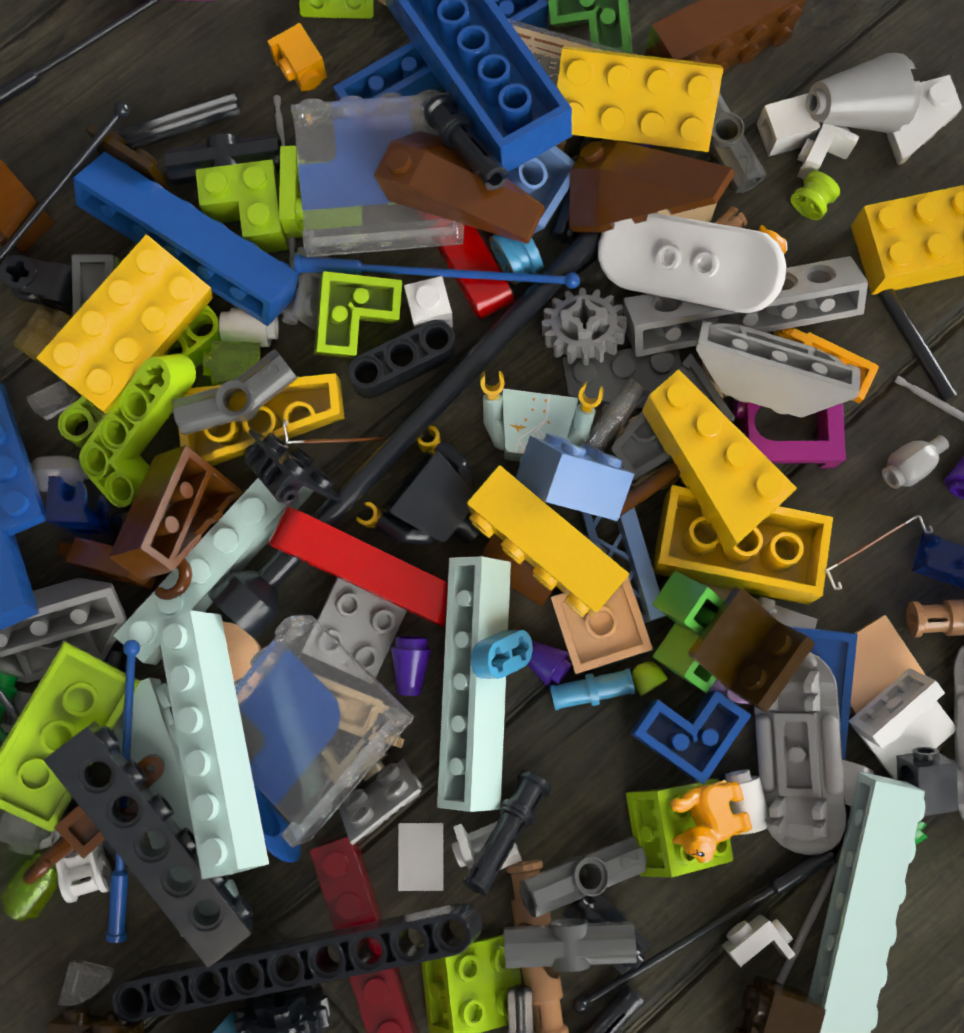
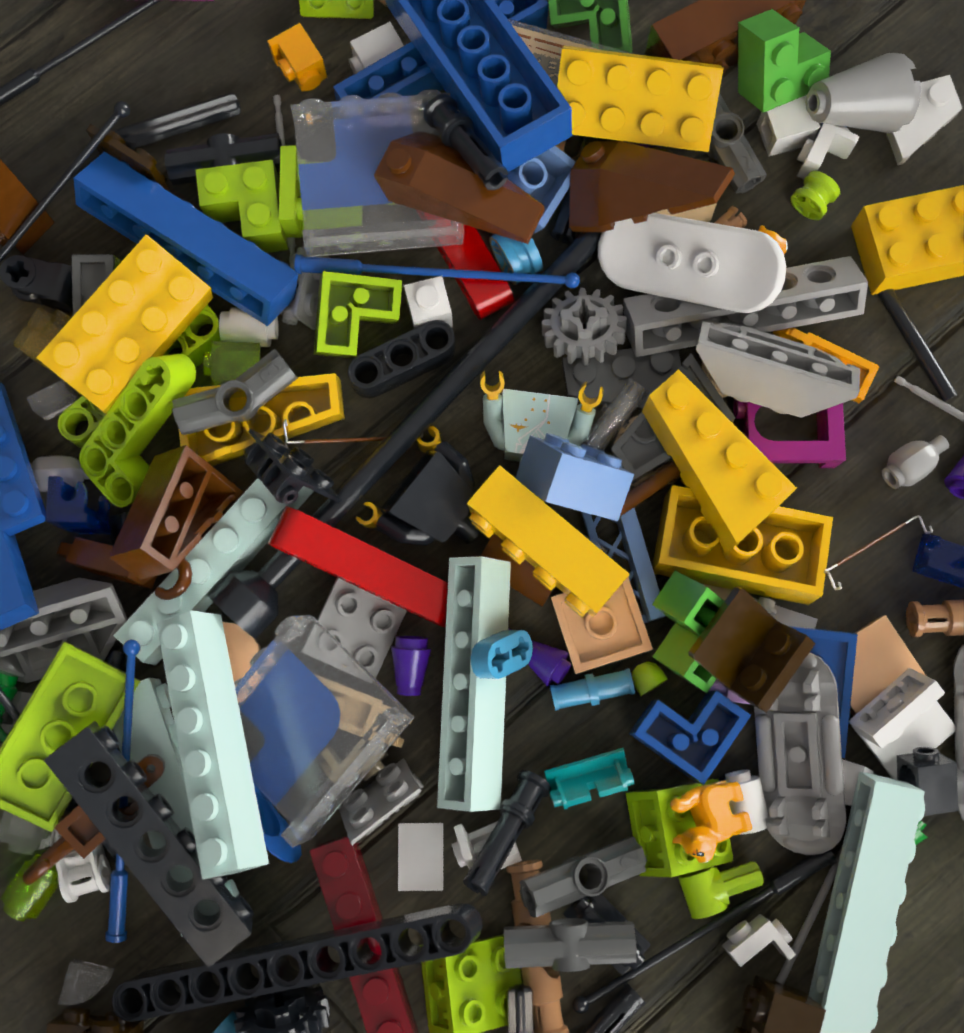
none -> white brick [349,22,404,74]
none -> teal hinge [544,748,634,809]
none -> lime axle [678,861,764,919]
none -> bright green brick [738,9,831,113]

